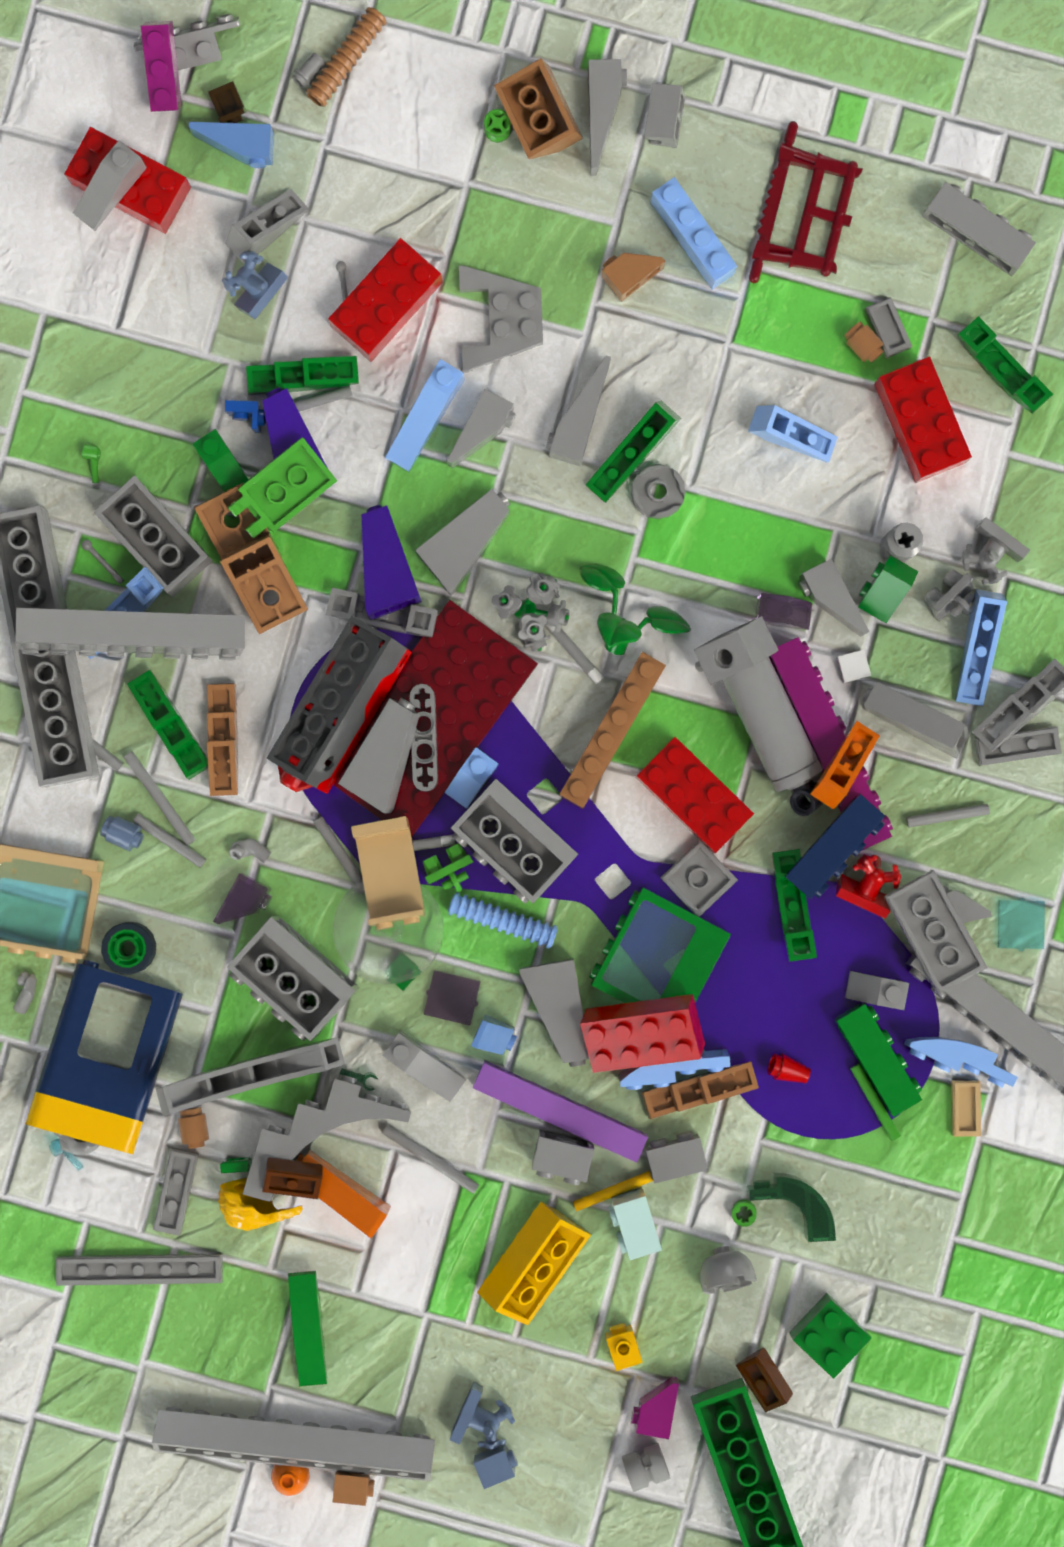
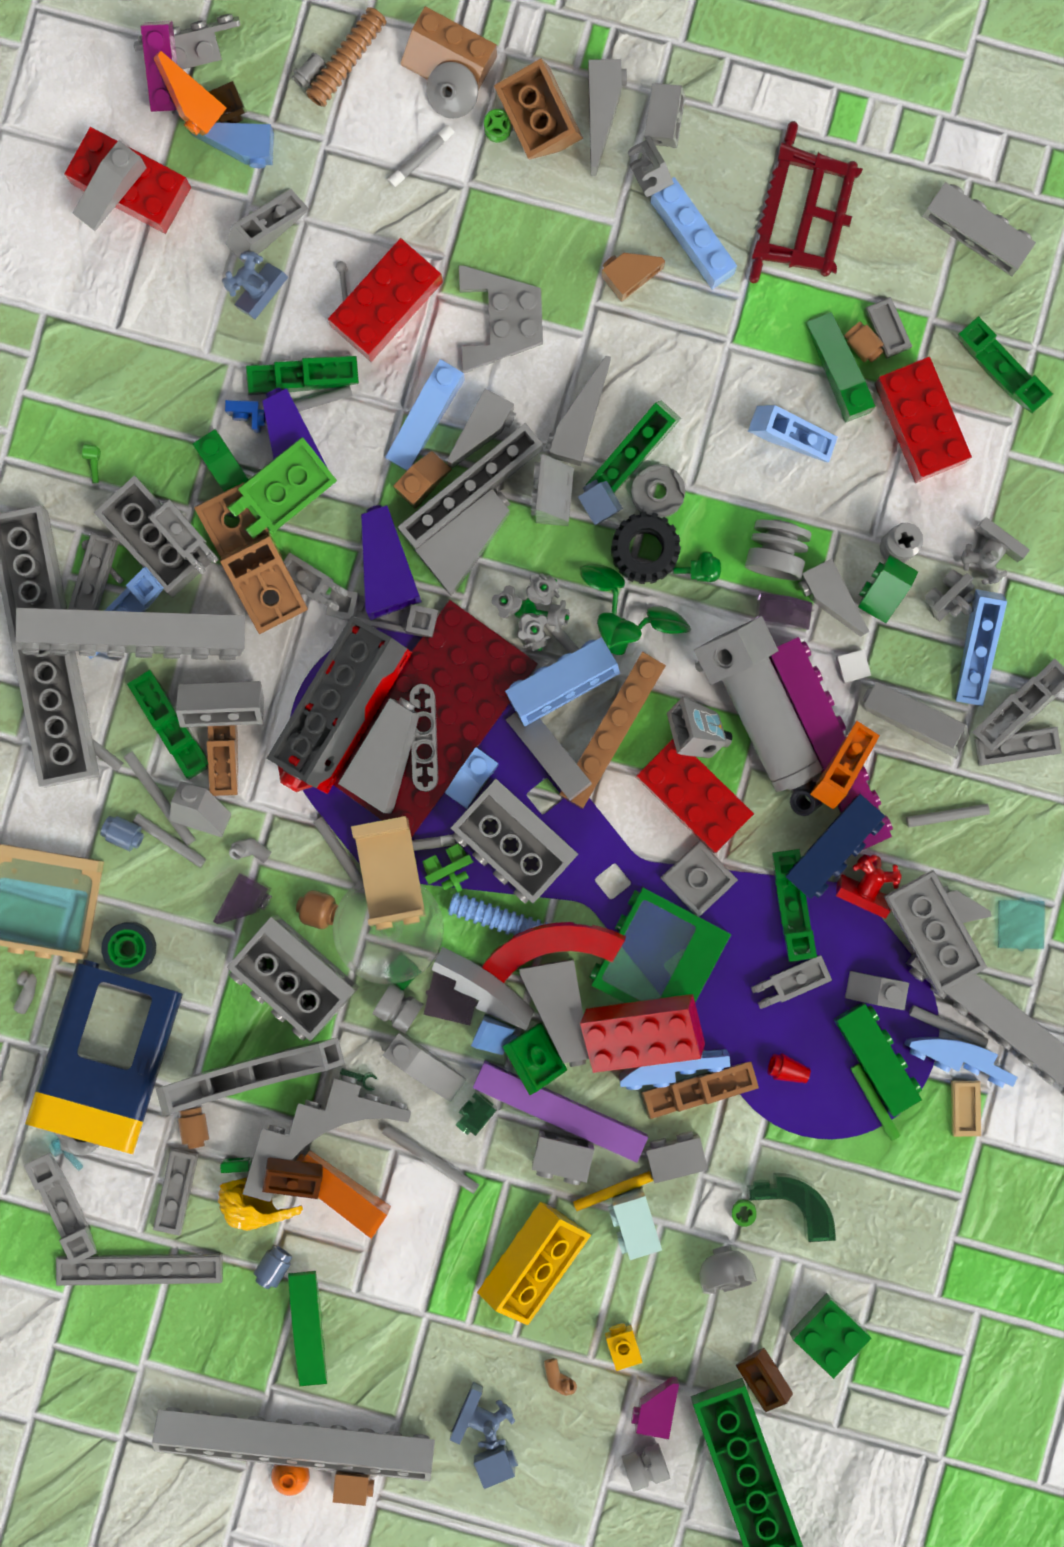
none -> light grey slope [24,1153,97,1265]
none -> light grey tile [68,532,119,610]
none -> light grey hinge [148,499,219,575]
none -> orange slope [153,51,226,136]
none -> light grey slope [170,781,231,837]
none -> light grey brick [176,681,264,727]
none -> sand blue brick [254,1245,292,1289]
none -> light grey hinge [284,552,349,612]
none -> medium nougat head [296,890,339,929]
none -> light grey wheel [372,984,424,1034]
none -> light grey bar [388,125,454,187]
none -> medium nougat slope [394,451,452,510]
none -> light grey brick [398,423,543,550]
none -> medium nougat slope [401,6,497,93]
none -> light grey dish [426,62,478,119]
none -> light grey slope [432,947,534,1030]
none -> clear green brick [455,1090,497,1136]
none -> red tile [481,922,626,983]
none -> green tile [502,1022,568,1095]
none -> light blue brick [505,637,620,727]
none -> light grey slope [506,712,592,801]
none -> light grey slope [531,454,574,526]
none -> medium nougat arm [544,1358,577,1396]
none -> sand blue brick [578,480,623,525]
none -> black tyre [611,512,681,584]
none -> light grey hinge [628,135,674,197]
none -> light grey torso [667,697,733,758]
none -> green piece [673,552,721,582]
none -> light grey wheel [745,520,812,581]
none -> light grey hinge [751,955,832,1009]
none -> green slope [806,312,876,423]
none -> light grey bar [909,1005,988,1048]

